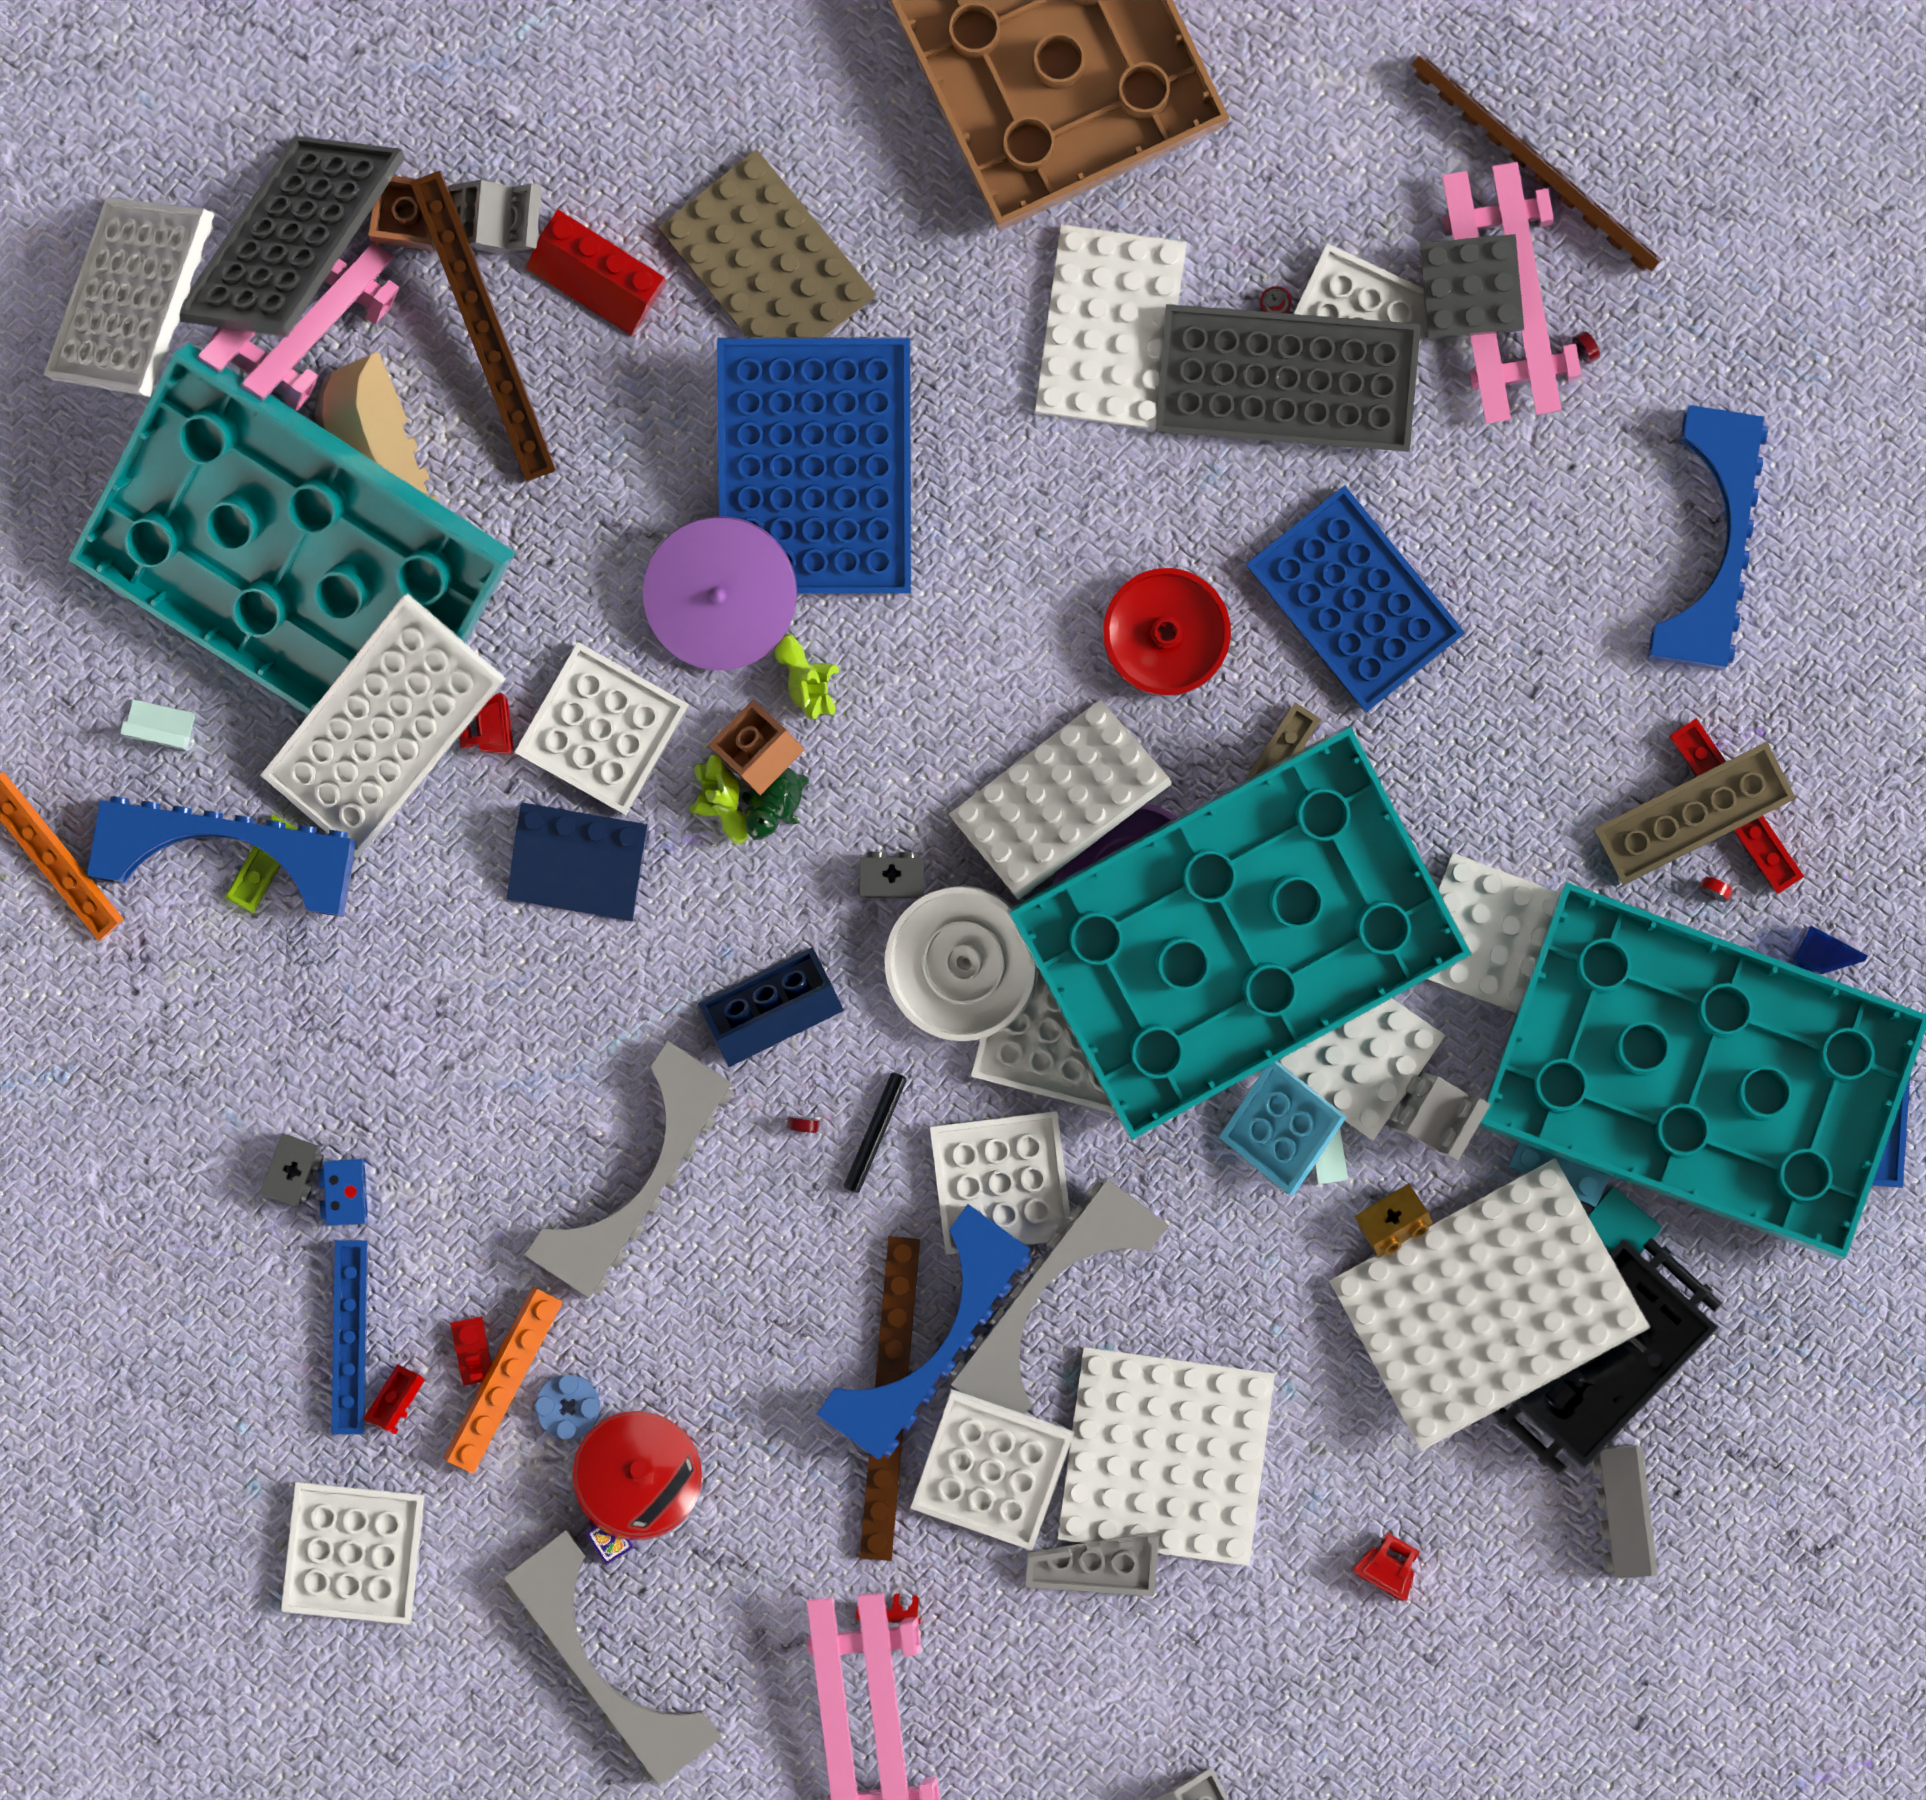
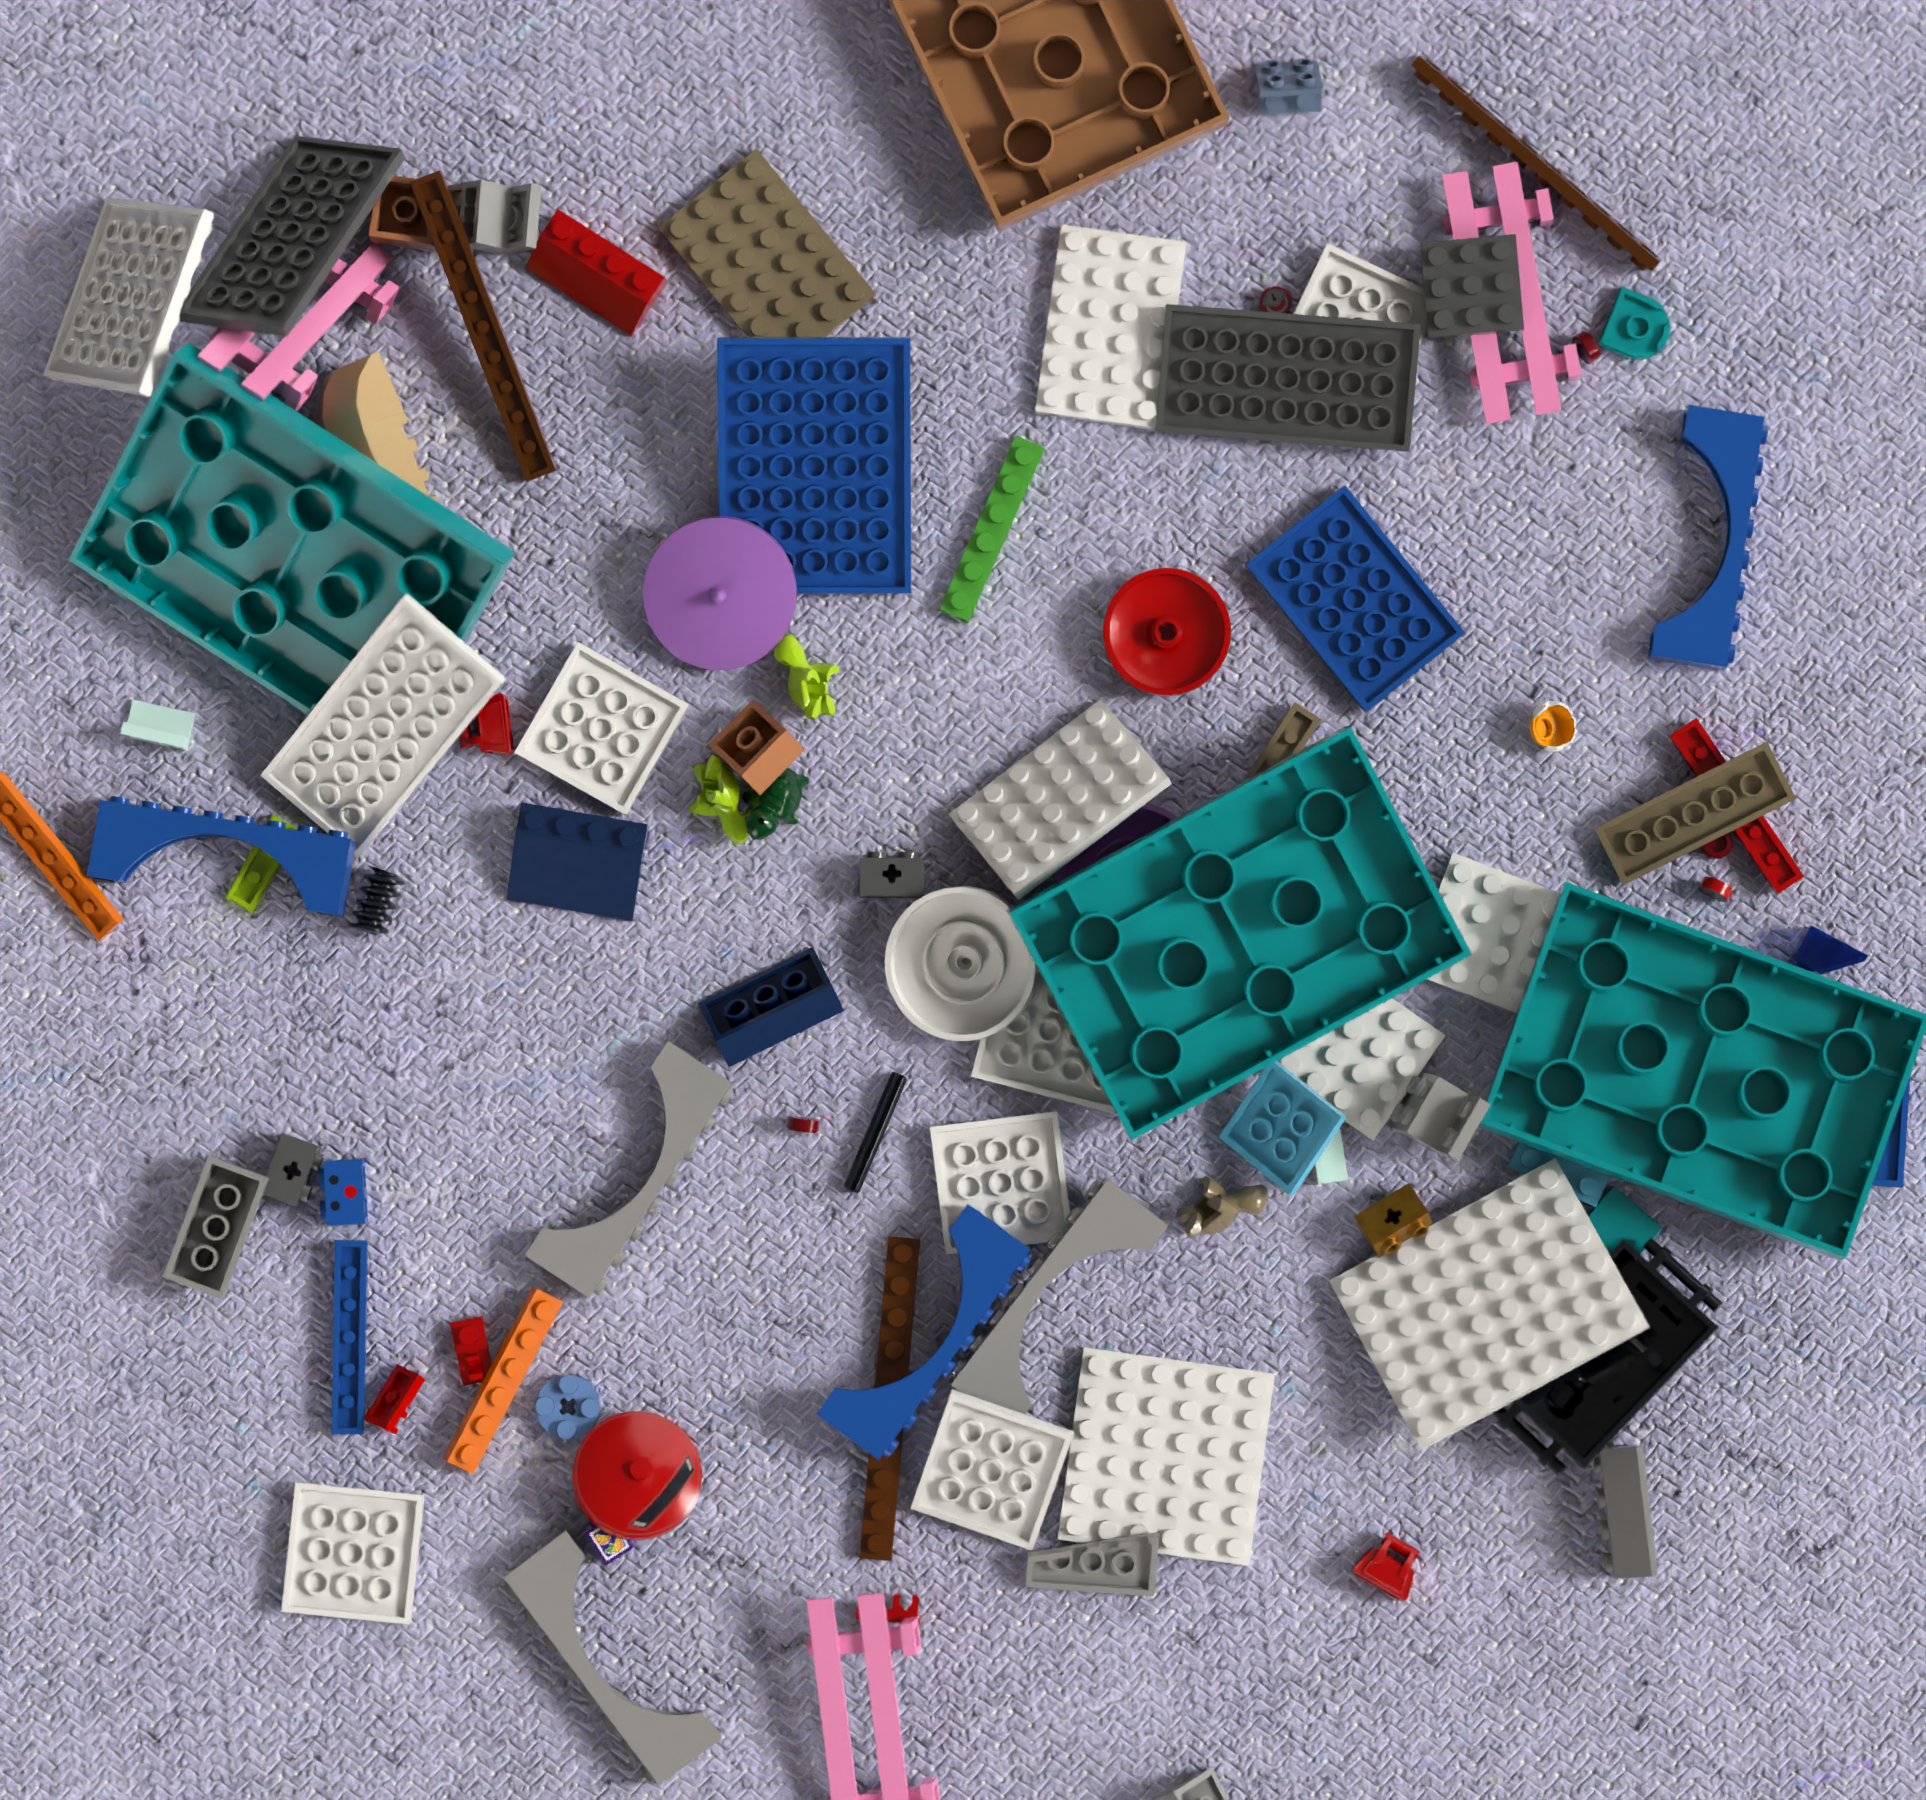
none -> light grey slope [162,1156,269,1299]
none -> black piece [347,865,405,936]
none -> bright green plate [939,436,1045,623]
none -> dark tan animal [1176,1176,1268,1237]
none -> sand blue bracket [1255,58,1323,115]
none -> light orange hair [1529,701,1577,752]
none -> teal tile [1597,286,1671,360]
none -> dark red tile [1700,833,1733,859]

